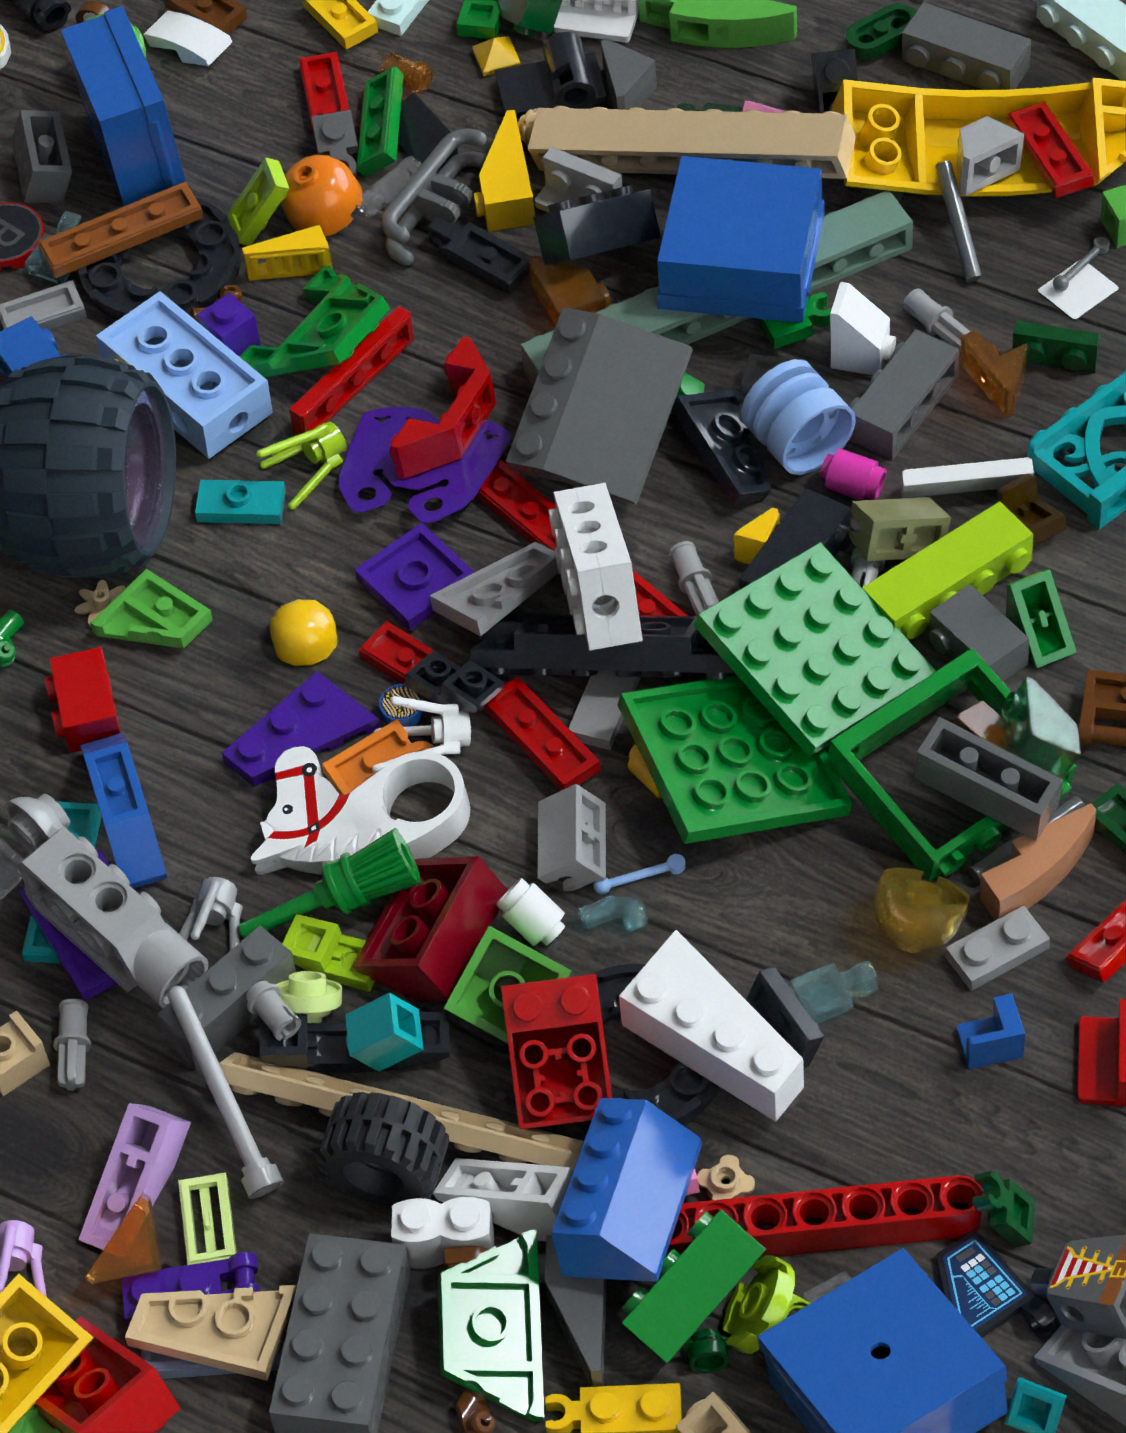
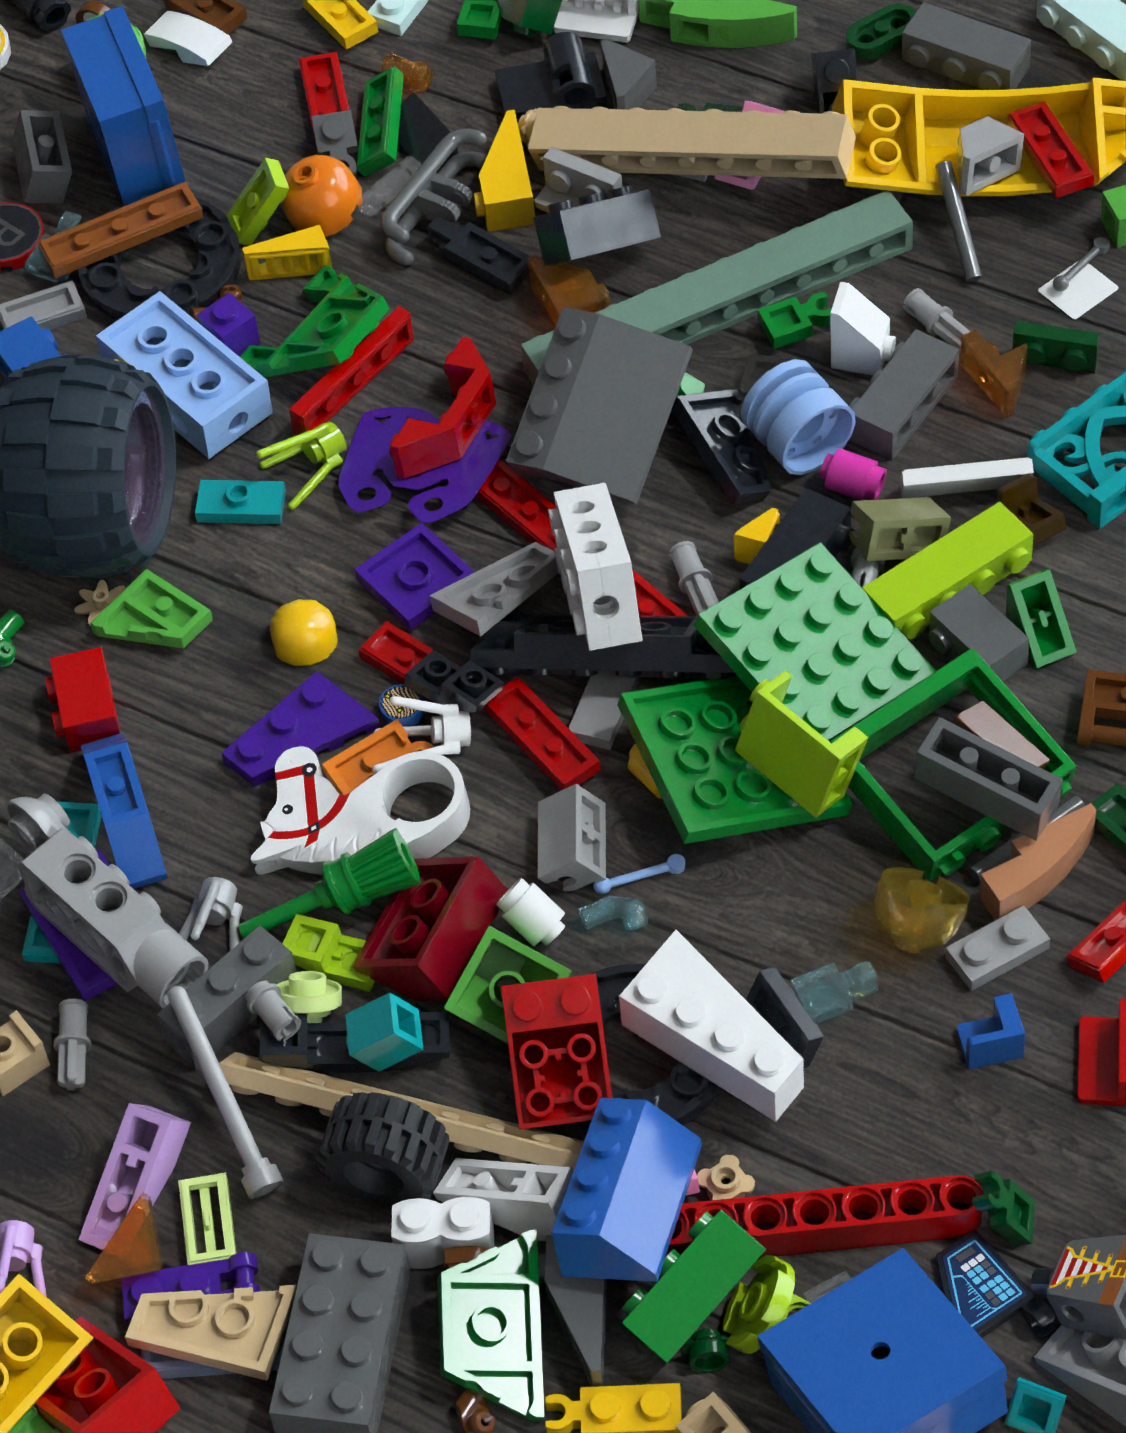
yellow slope [472,36,521,77] -> none
blue container [657,156,825,323] -> none
clear green slope [1002,677,1081,779] -> none
none -> lime panel [735,670,869,818]

